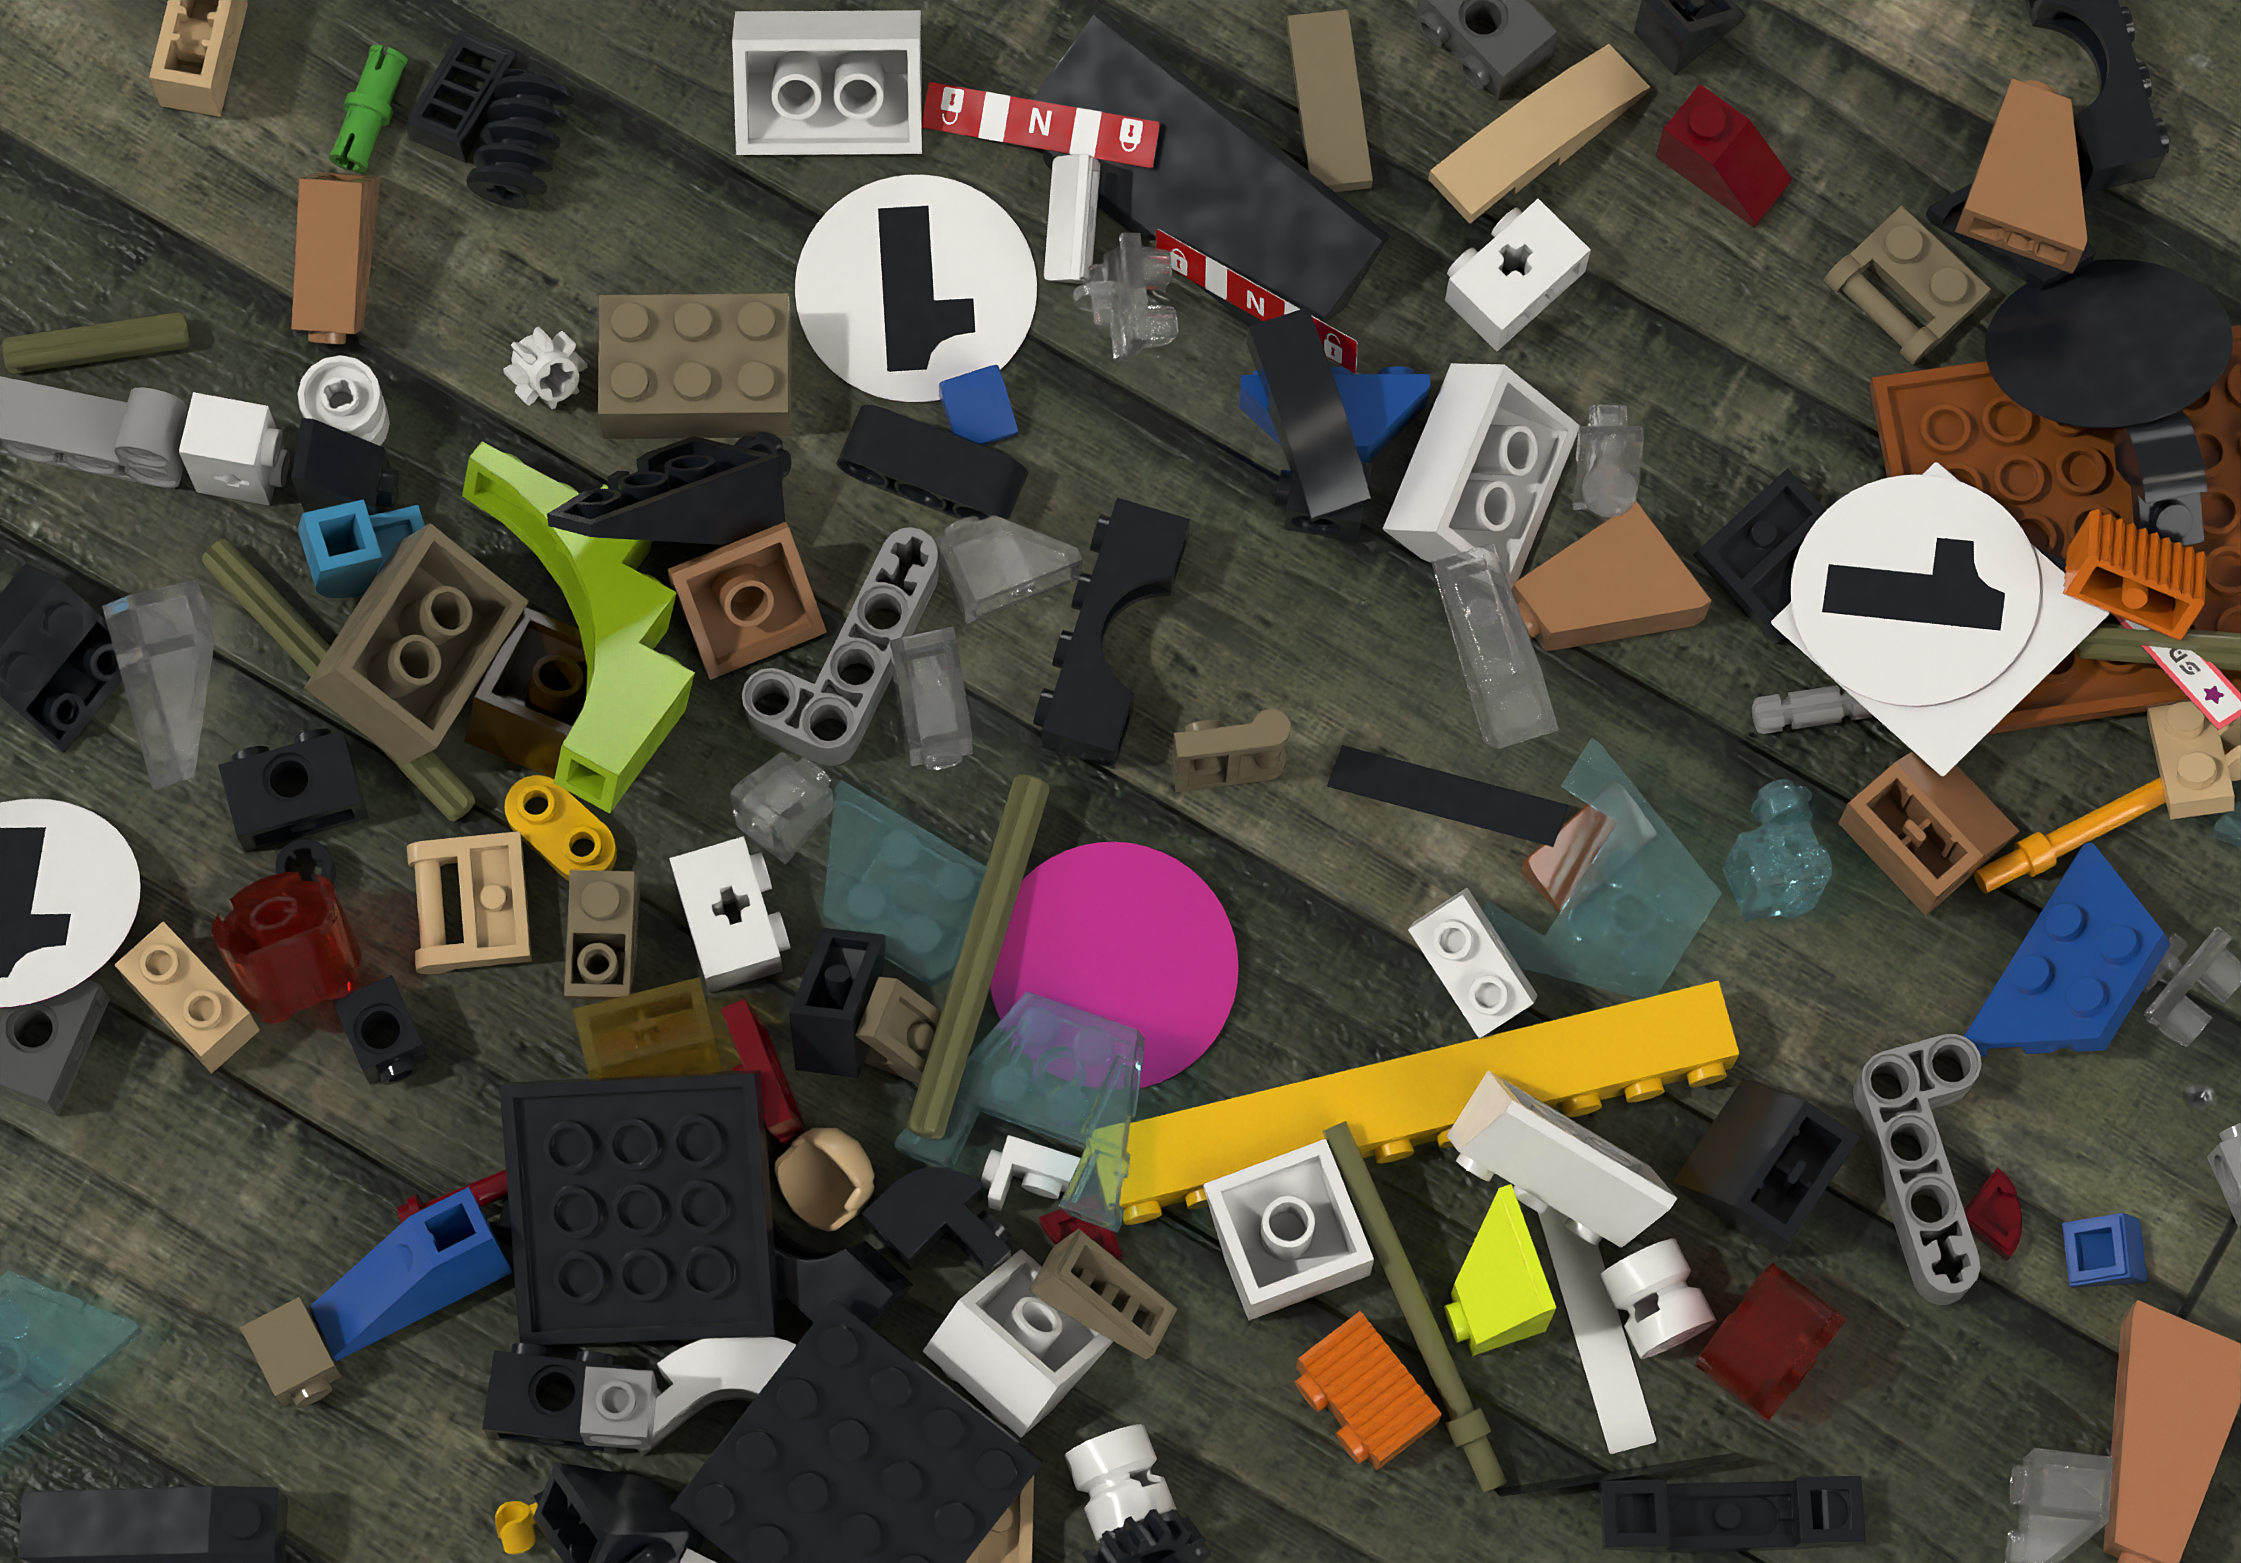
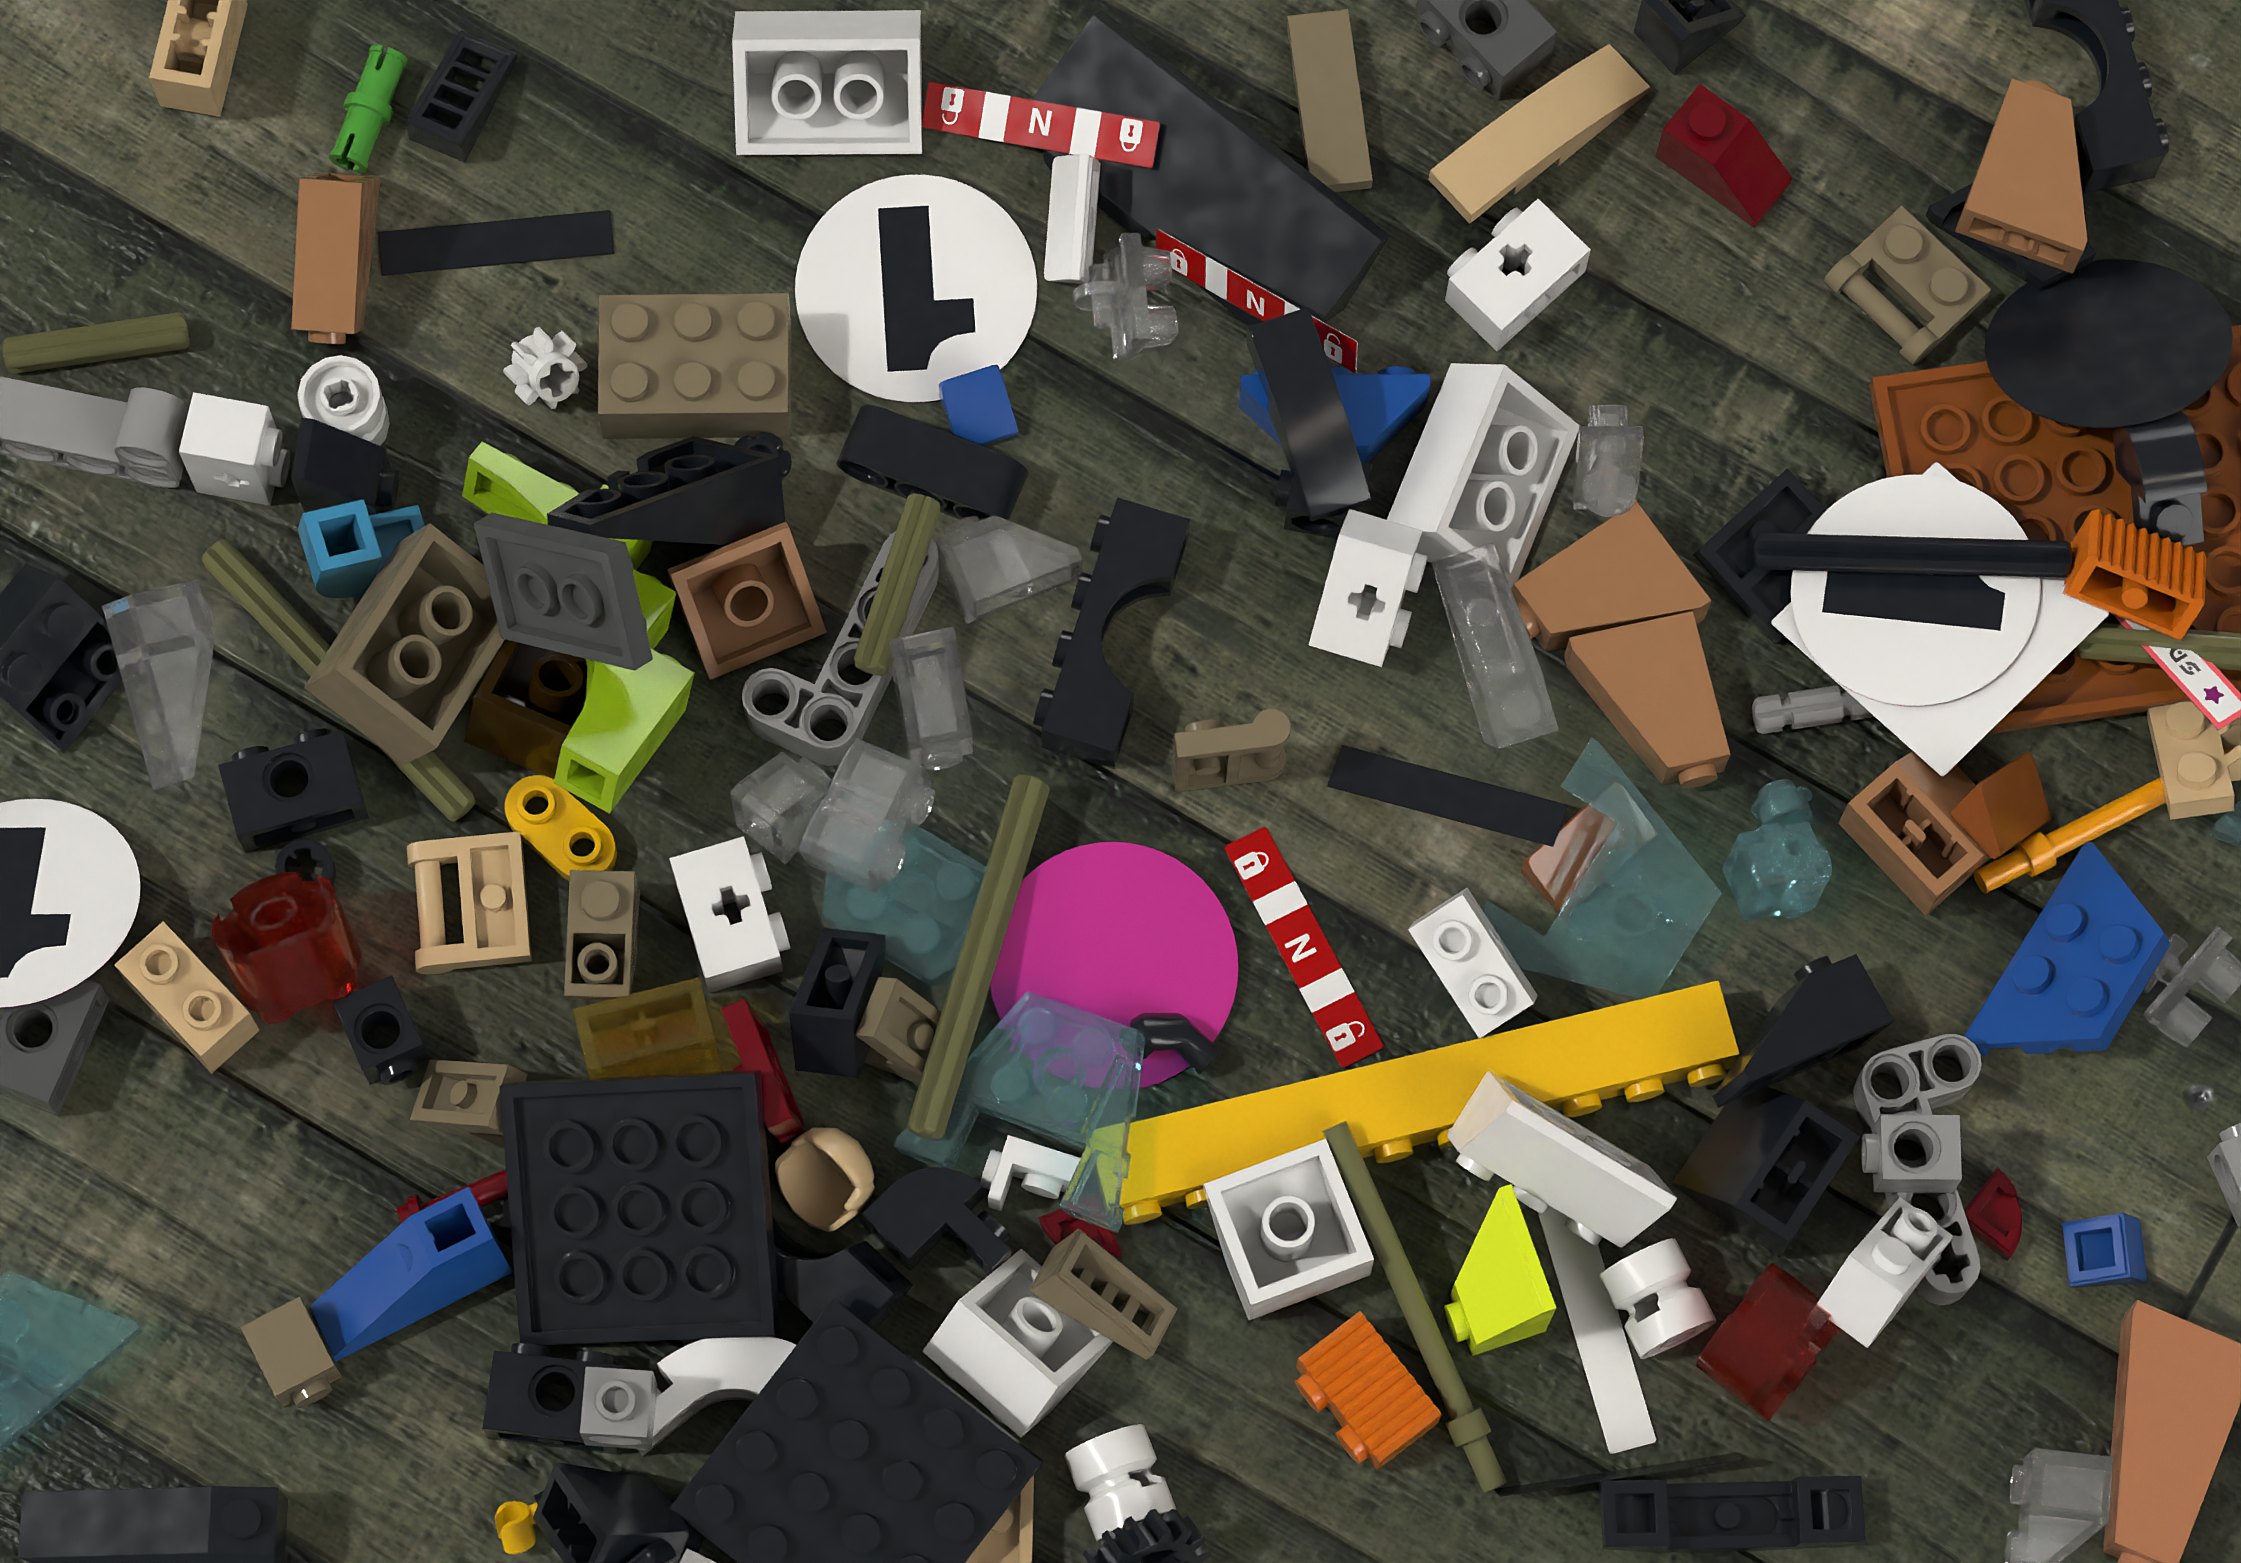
black piece [466,68,574,209] -> none
none -> black sticker [378,210,614,276]
none -> dark tan slope [410,1059,528,1148]
none -> dark grey plate [474,513,653,671]
none -> clear brick [799,738,935,893]
none -> olive axle [854,493,940,676]
none -> black arm [1122,1013,1221,1075]
none -> red sticker [1224,827,1383,1068]
none -> white brick [1309,509,1428,667]
none -> medium nougat slope [1564,611,1731,788]
none -> black slope [1712,954,1894,1108]
none -> black axle [1754,533,2072,578]
none -> white slope [1814,1197,1953,1348]
none -> light grey brick [1861,1114,1962,1193]
none -> dark orange slope [1950,751,2051,860]

